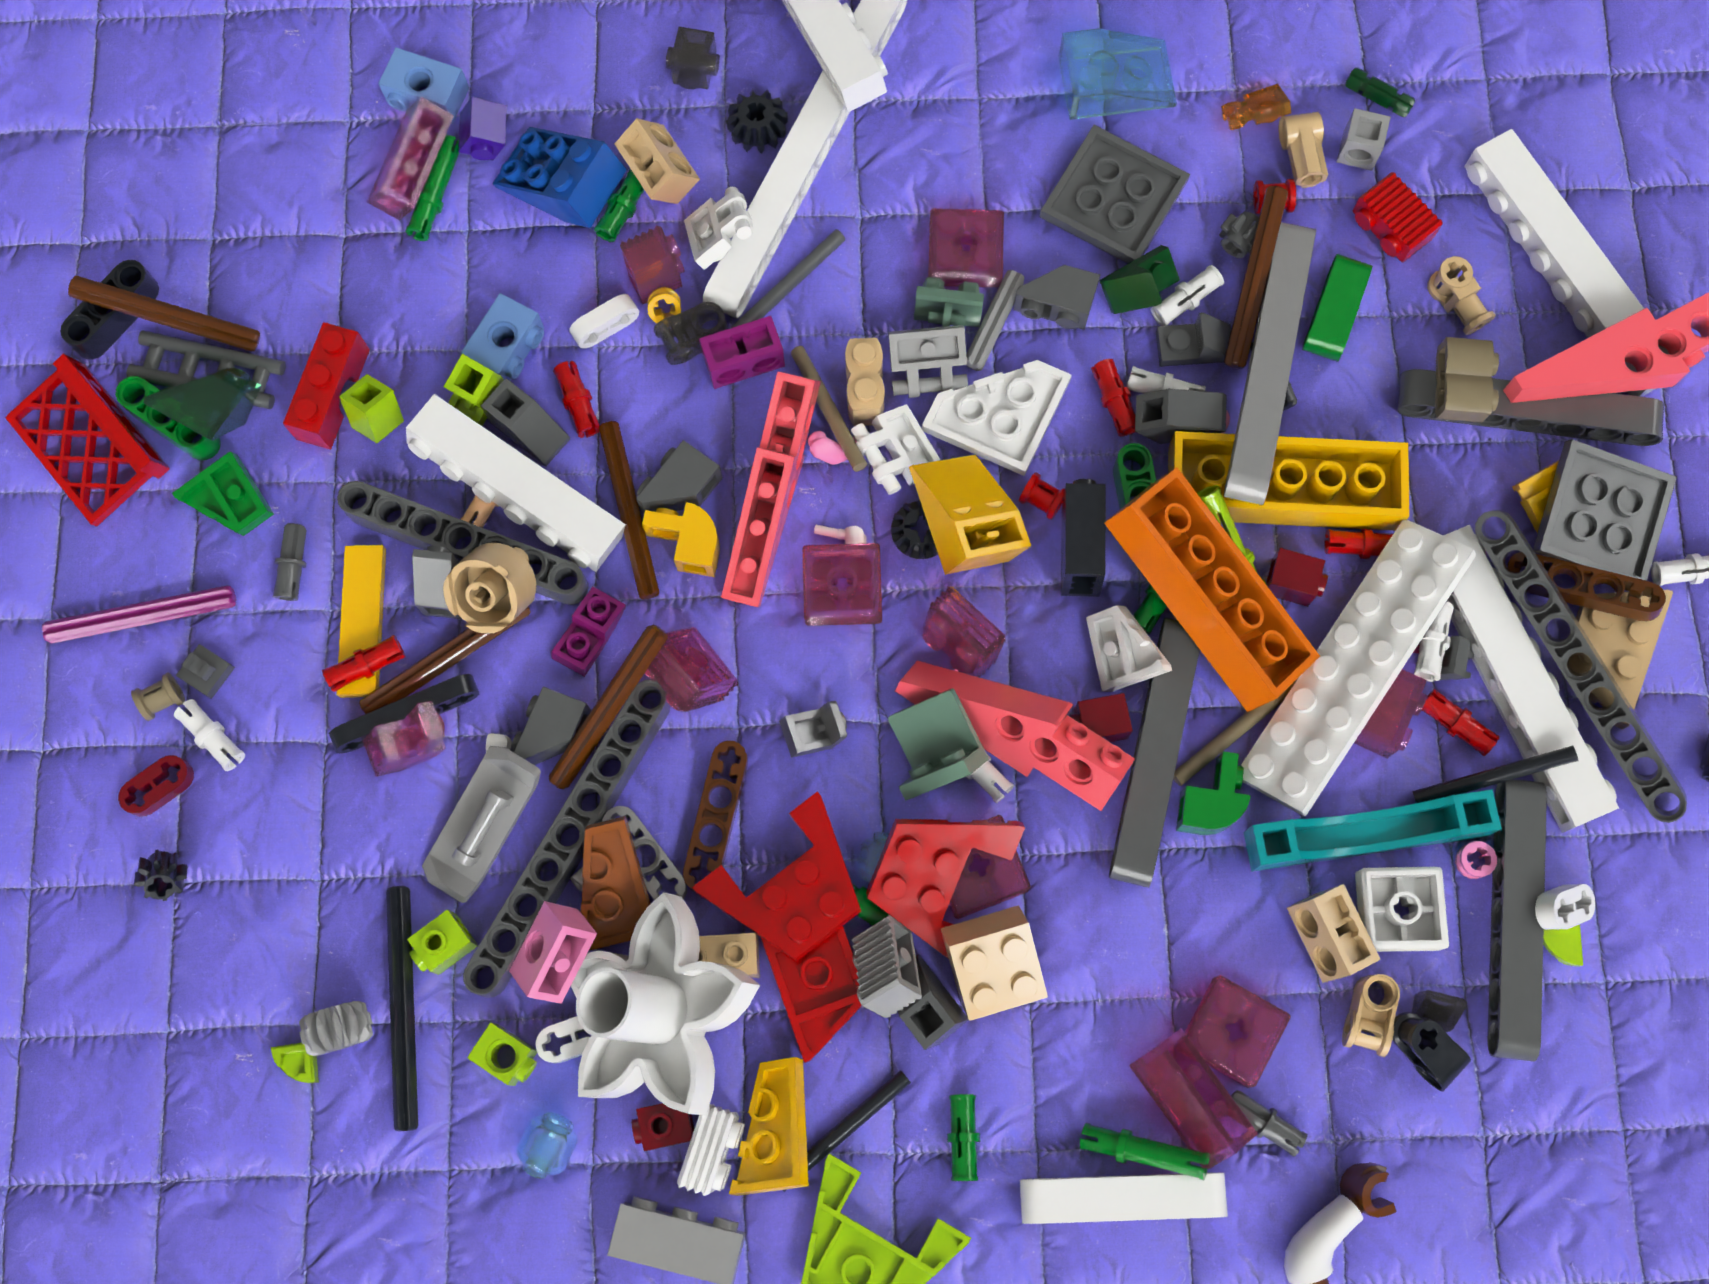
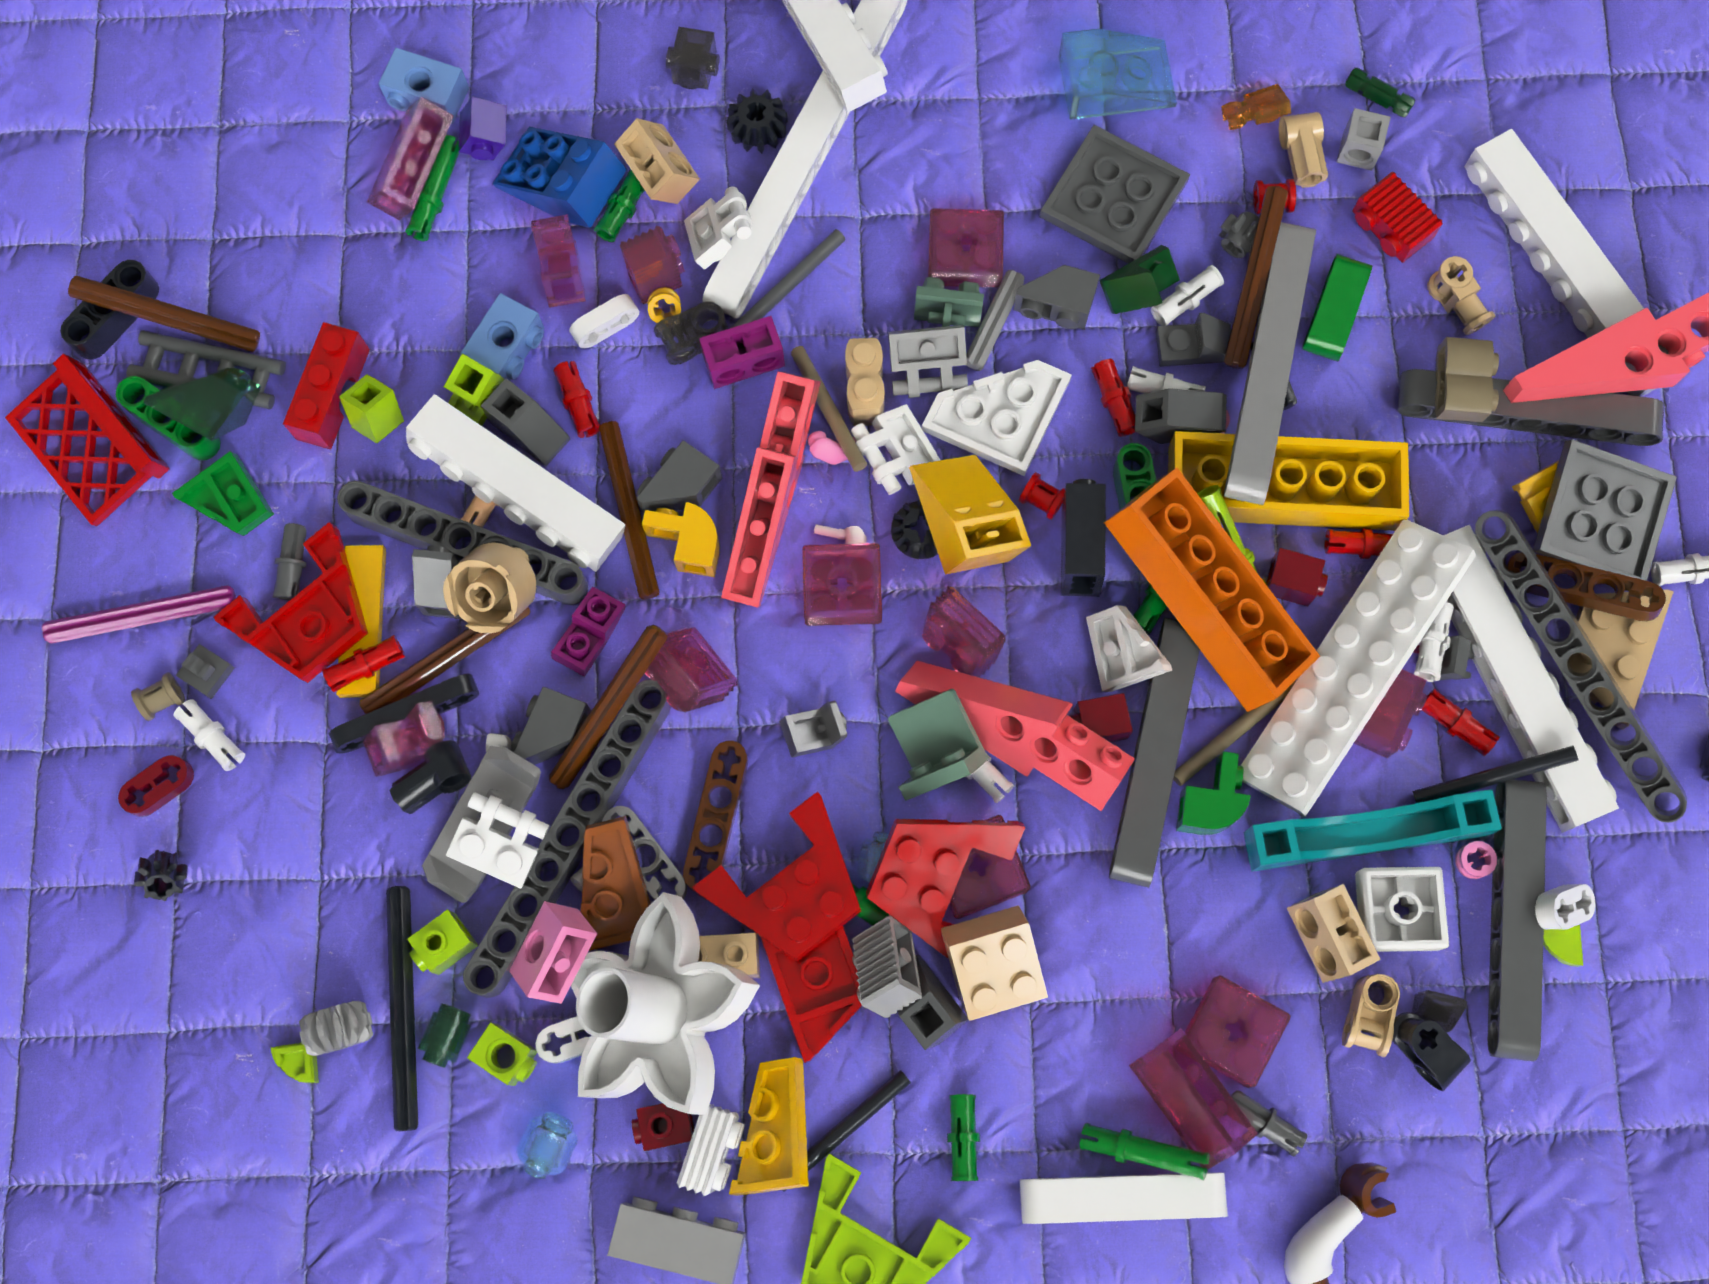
none -> red wing [213,522,368,683]
none -> black piece [389,740,471,814]
none -> clear green brick [418,1003,471,1068]
none -> white plate [446,792,550,889]
none -> clear pink brick [531,214,586,308]

